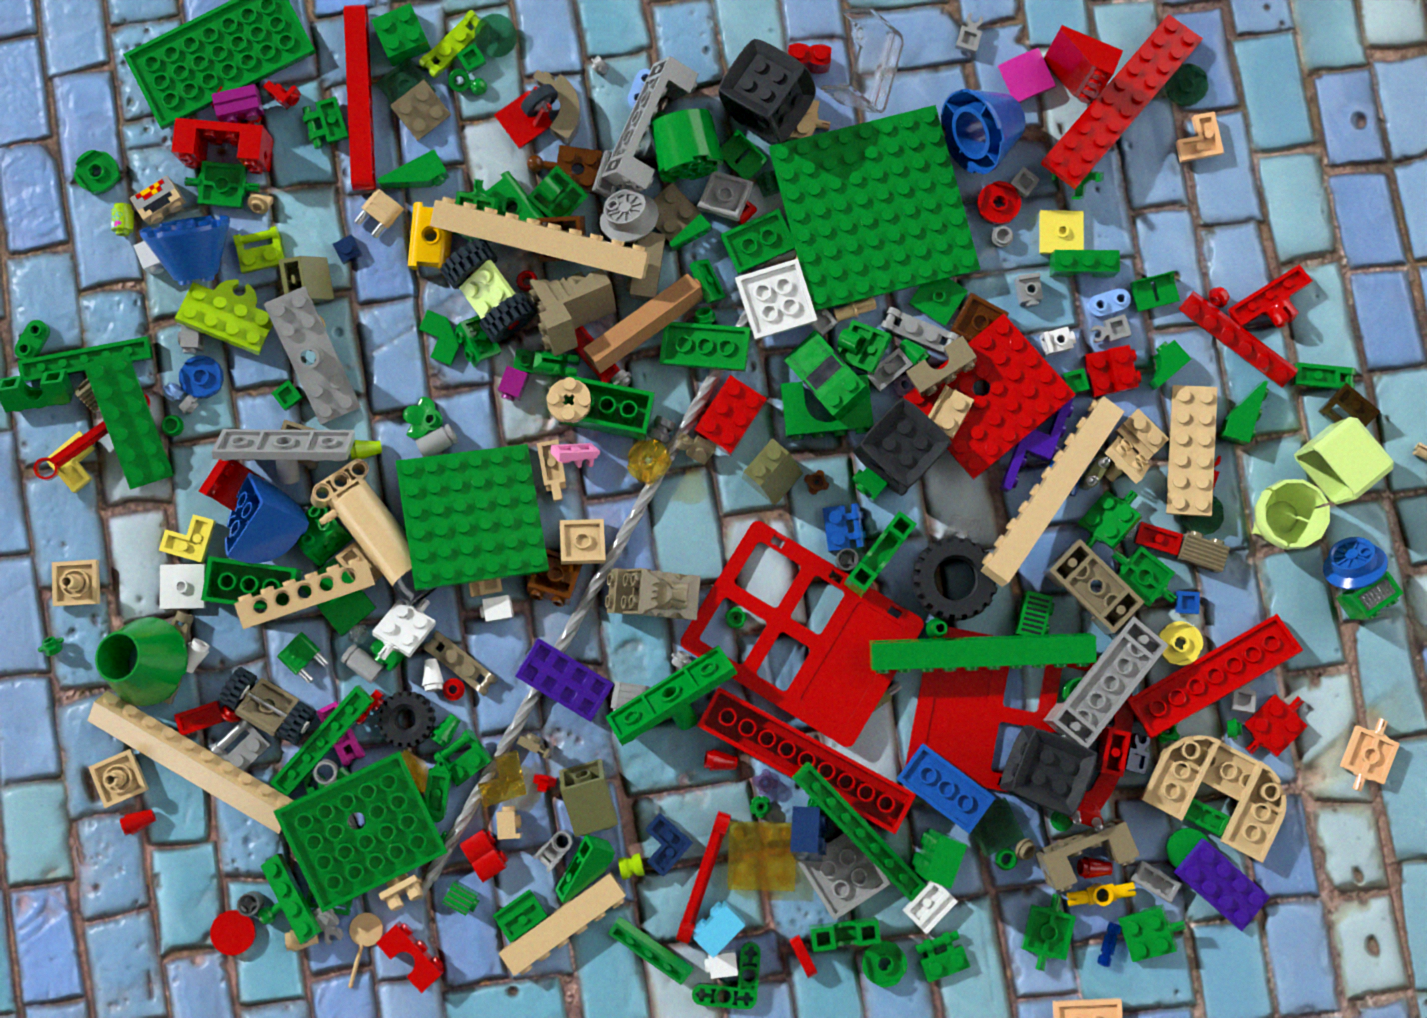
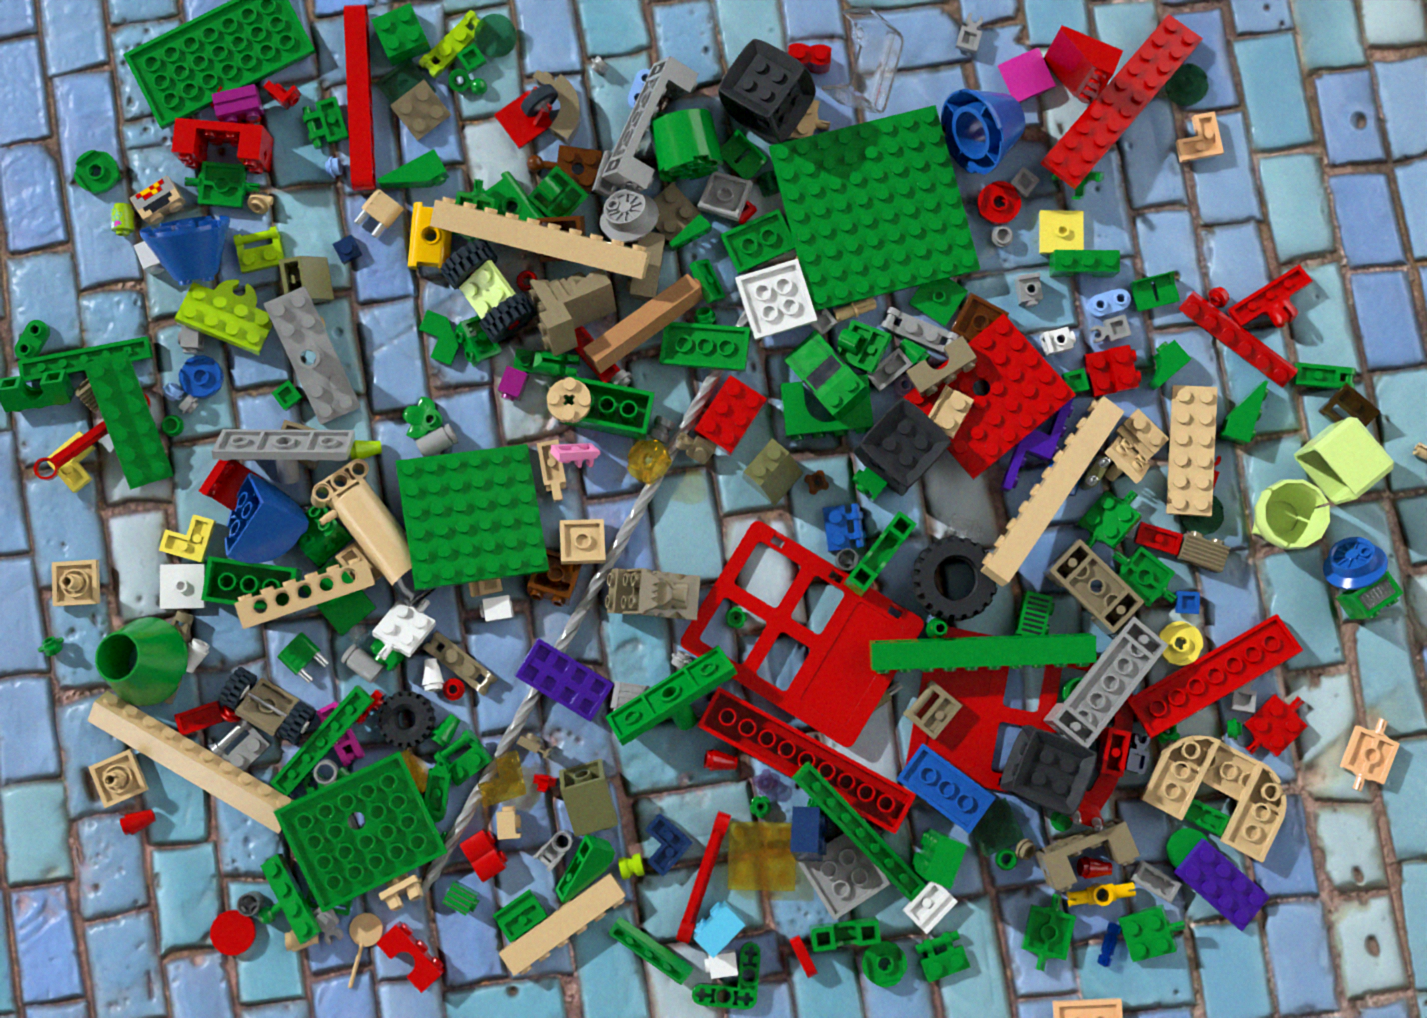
none -> light blue plate [325,156,343,178]
none -> dark tan plate [903,680,962,740]

